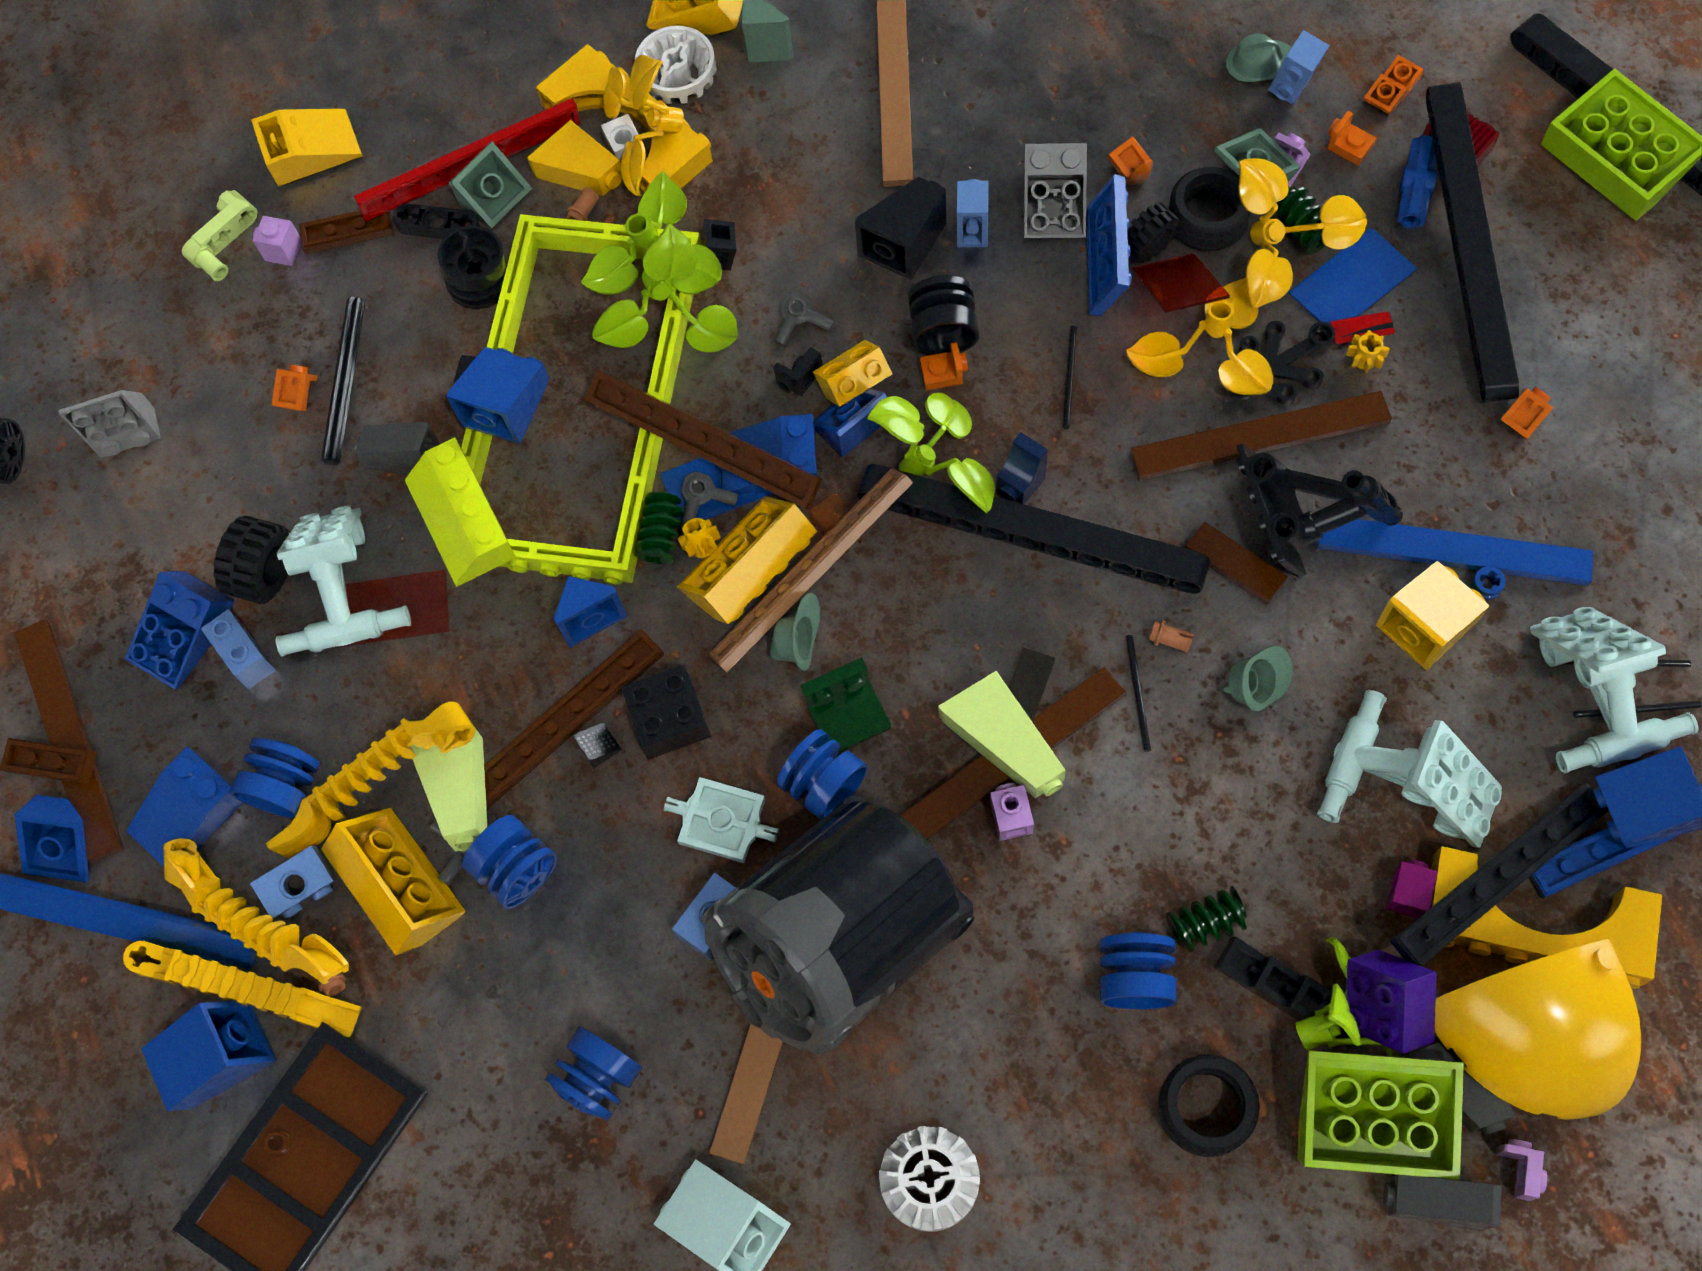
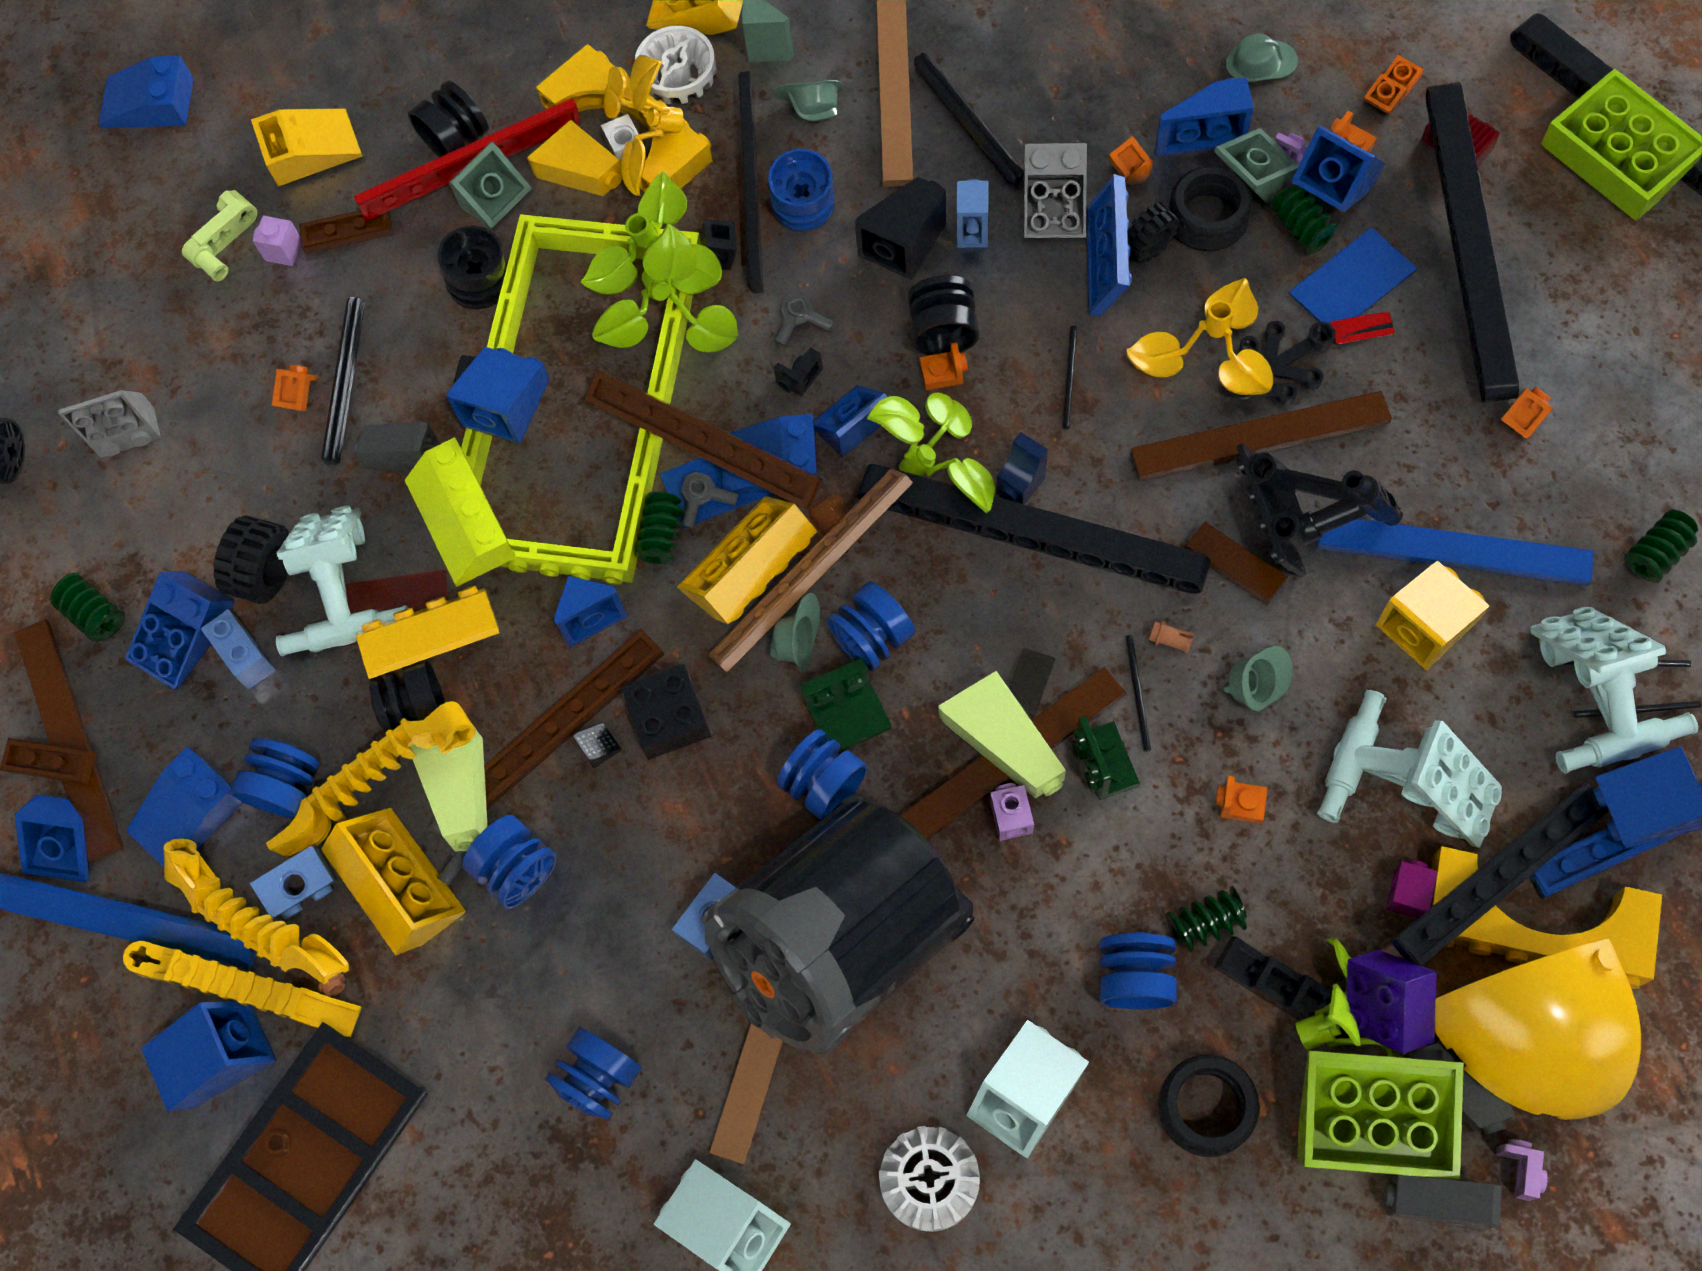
black beam [392,203,480,239] -> none
nougat pin [565,188,600,221] -> none
light aqua plate [664,777,779,863] -> none
yellow gear [678,518,721,558] -> none
yellow brick [813,340,892,407] -> none
clear red piece [1133,253,1230,313] -> none
yellow plant [1238,158,1367,308] -> none
medium blue brick [1268,30,1330,105] -> none
yellow gear [1346,330,1390,373] -> none
blue piece [1397,135,1437,229] -> none
blue bush [1471,566,1506,600] -> none
none -> dark green piece [50,573,124,642]
none -> blue slope [99,56,194,128]
none -> yellow slope [356,585,500,679]
none -> black wheel [368,659,446,732]
none -> black wheel [408,81,489,158]
none -> black tile [738,71,764,294]
none -> blue wheel [768,149,835,232]
none -> sand green piece [772,80,844,121]
none -> blue wheel [825,581,915,672]
none -> black axle [914,52,1024,185]
none -> light aqua slope [966,1020,1089,1159]
none -> dark green bracket [1072,716,1140,800]
none -> blue slope [1154,77,1254,157]
none -> orange bracket [1215,775,1268,824]
none -> blue slope [1291,125,1385,212]
none -> dark green piece [1624,509,1698,583]

